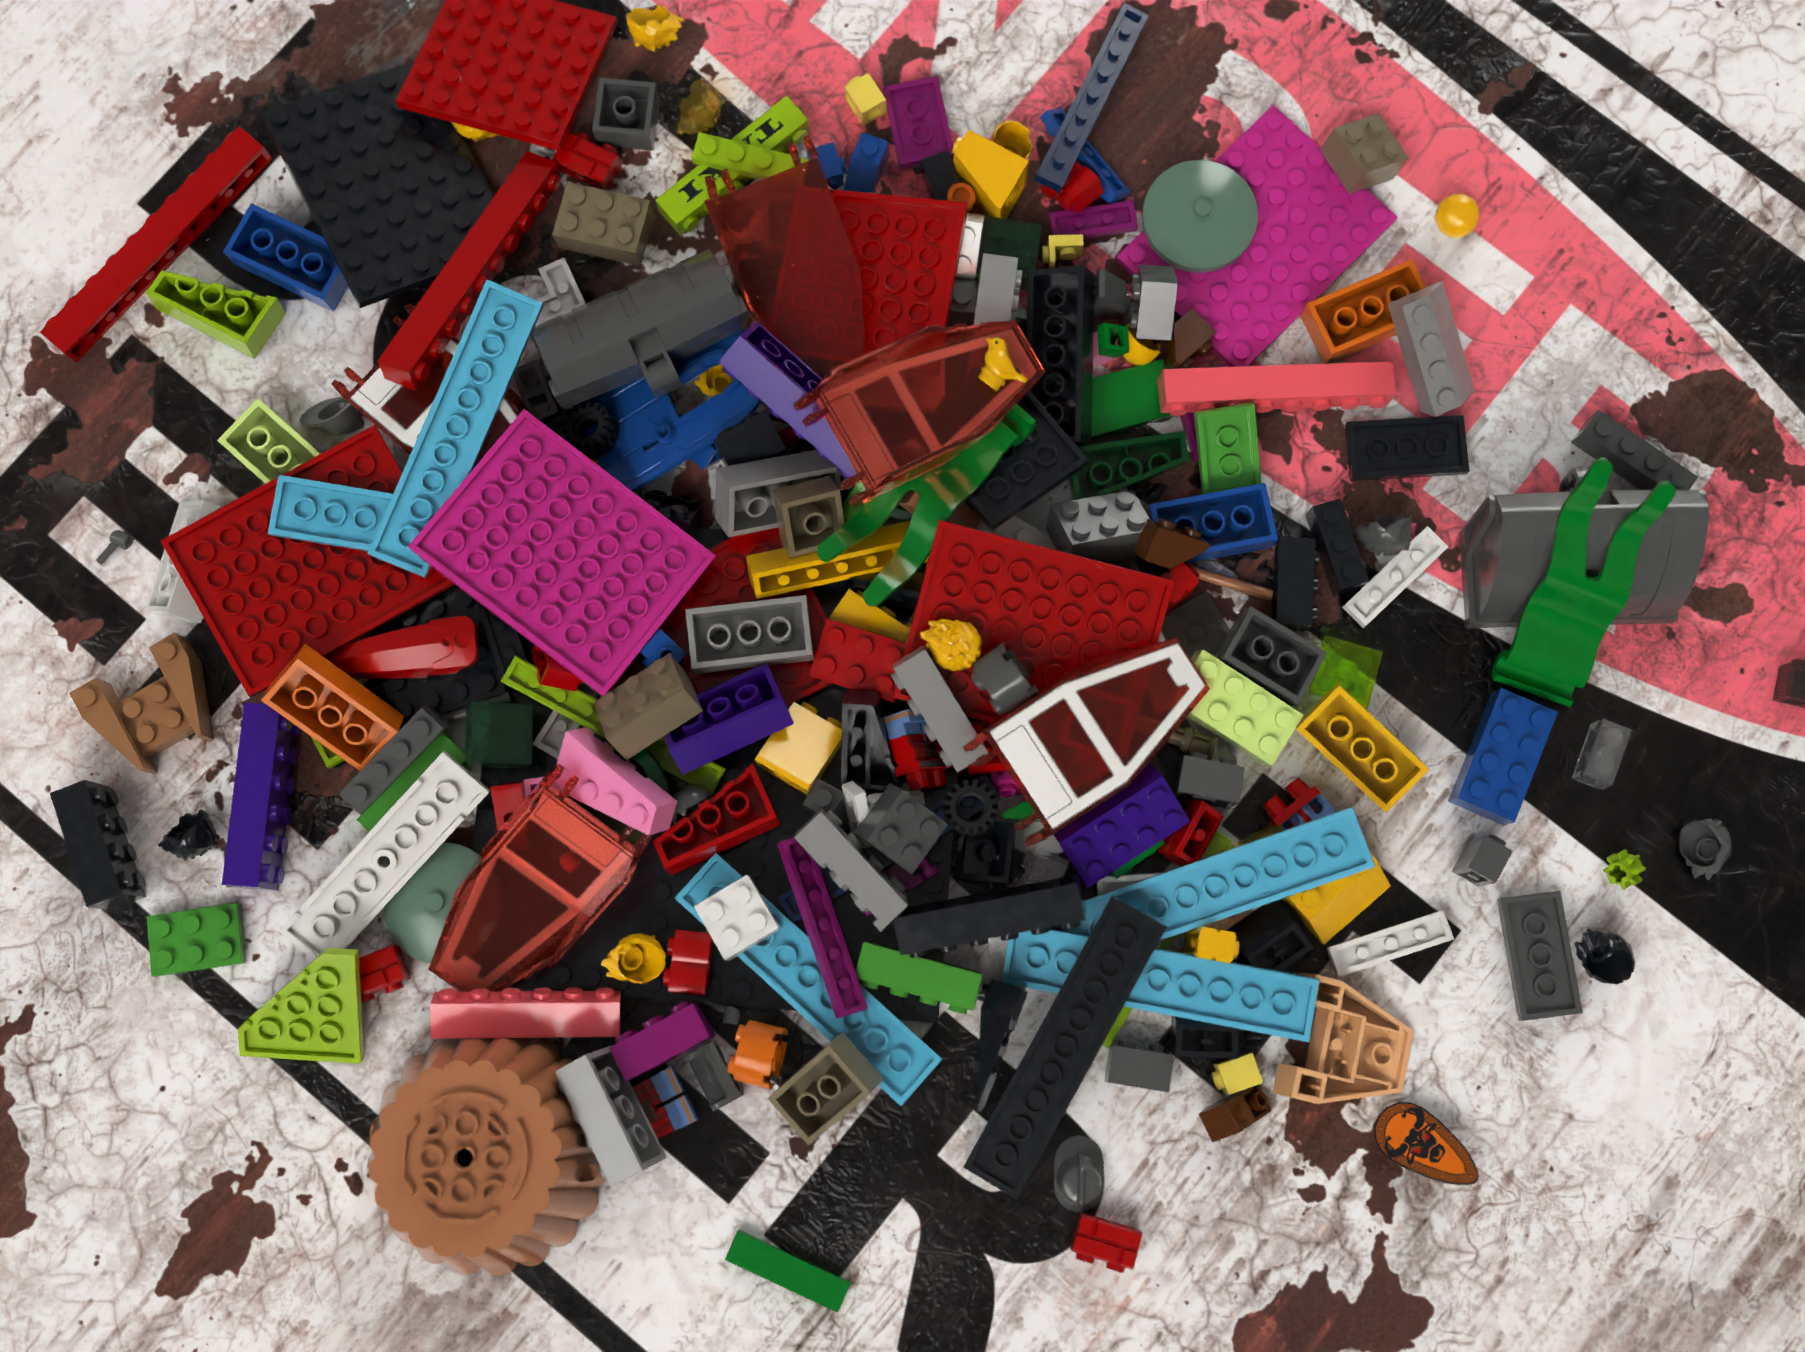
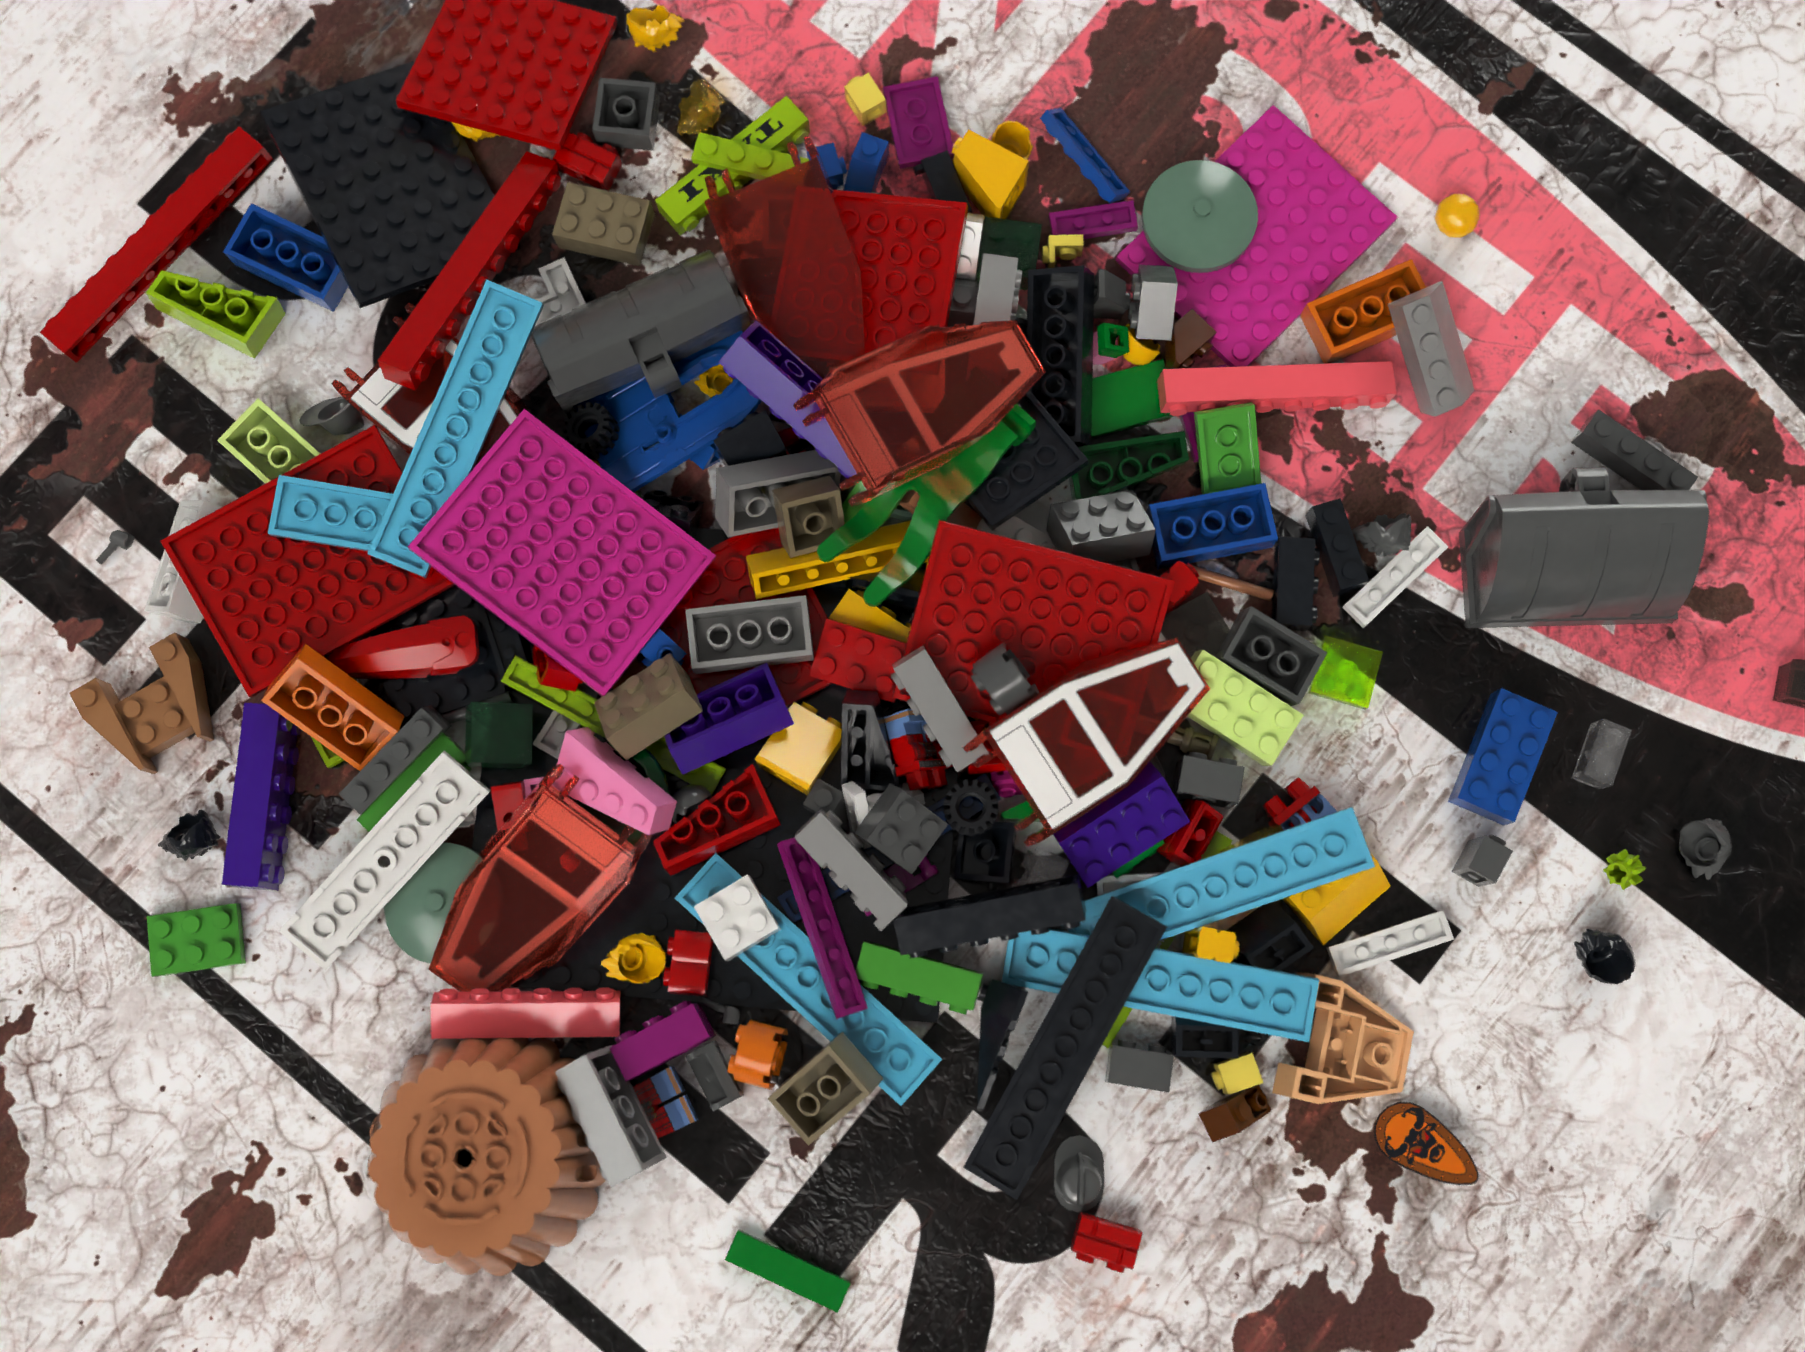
black brick [50,780,146,910] -> none
lime plate [238,948,364,1064] -> none
red brick [359,944,411,1004] -> none
dark grey slope [513,359,559,420] -> none
yellow hair [920,619,982,672] -> none
orange tile [947,183,976,212] -> none
yellow animal [978,337,1028,391] -> none
dark blue plate [1034,3,1149,193] -> none
red brick [1040,161,1104,213] -> none
reddish brown slope [1134,518,1210,569] -> none
yellow brick [1296,682,1430,813] -> none
dark tan brick [1320,113,1408,194] -> none
black plate [1345,415,1470,481] -> none
green flag [1492,458,1676,707] -> none
dark grey plate [1497,891,1583,1021] -> none

